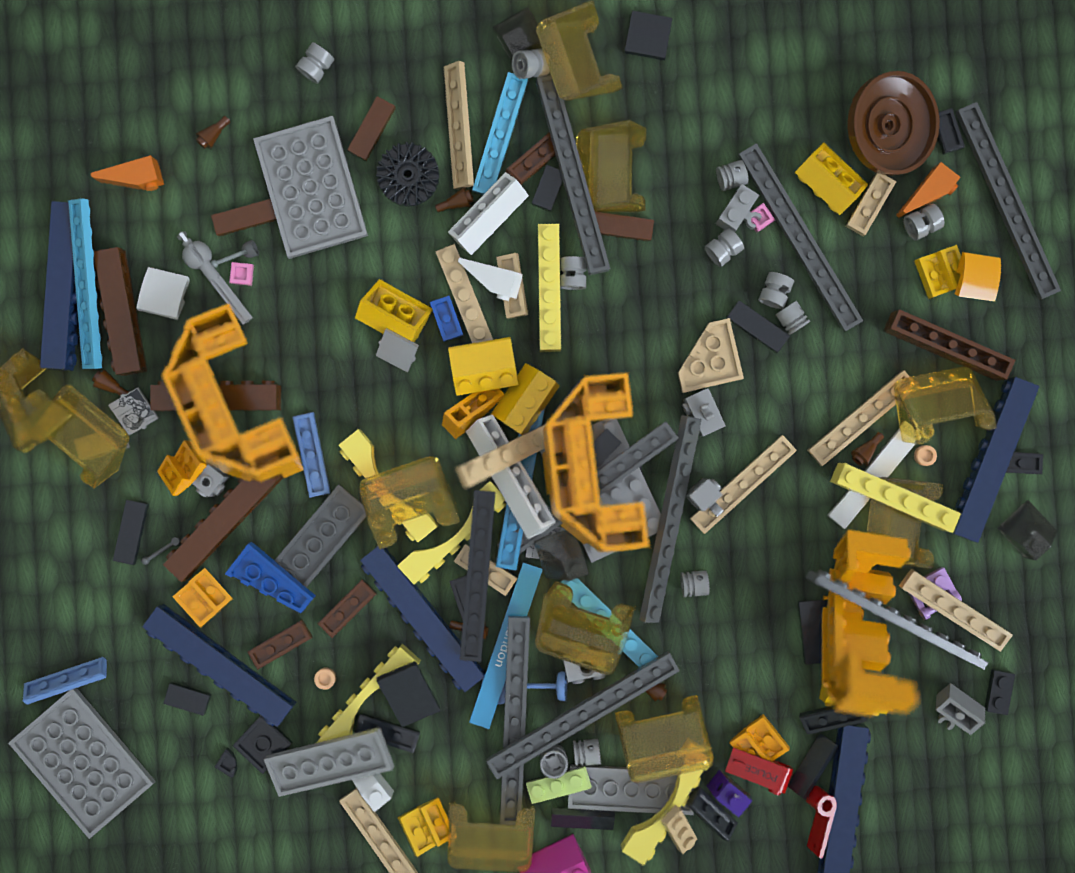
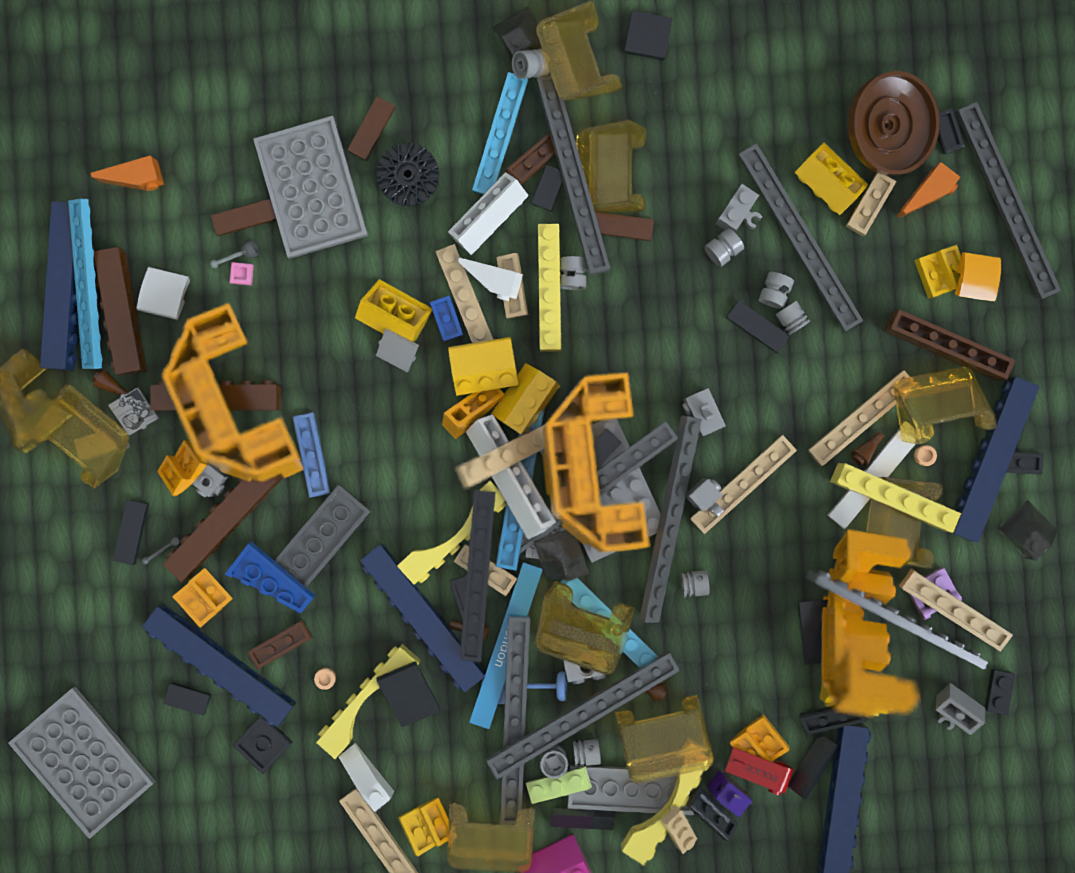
medium blue tile [23,657,107,705] -> none
light grey piece [177,231,253,325] -> none
reddish brown cone [196,116,230,149] -> none
black tile [215,748,237,778] -> none
light grey plate [264,728,394,797] -> none
light grey wheel [295,42,334,84] -> none
reddish brown tile [318,579,377,638] -> none
light yellow arch [339,429,439,542] -> none
black tile [354,713,421,753] -> none
clear yellow windscreen [359,457,460,549] -> none
reddish brown cone [435,187,474,212] -> none
tan plate [444,61,474,190] -> none
tan plate [677,318,744,393] -> none
light grey piece [716,160,748,191] -> none
bright pink tile [751,203,775,232] -> none
red door [806,786,837,858] -> none
light grey wheel [904,203,945,241] -> none

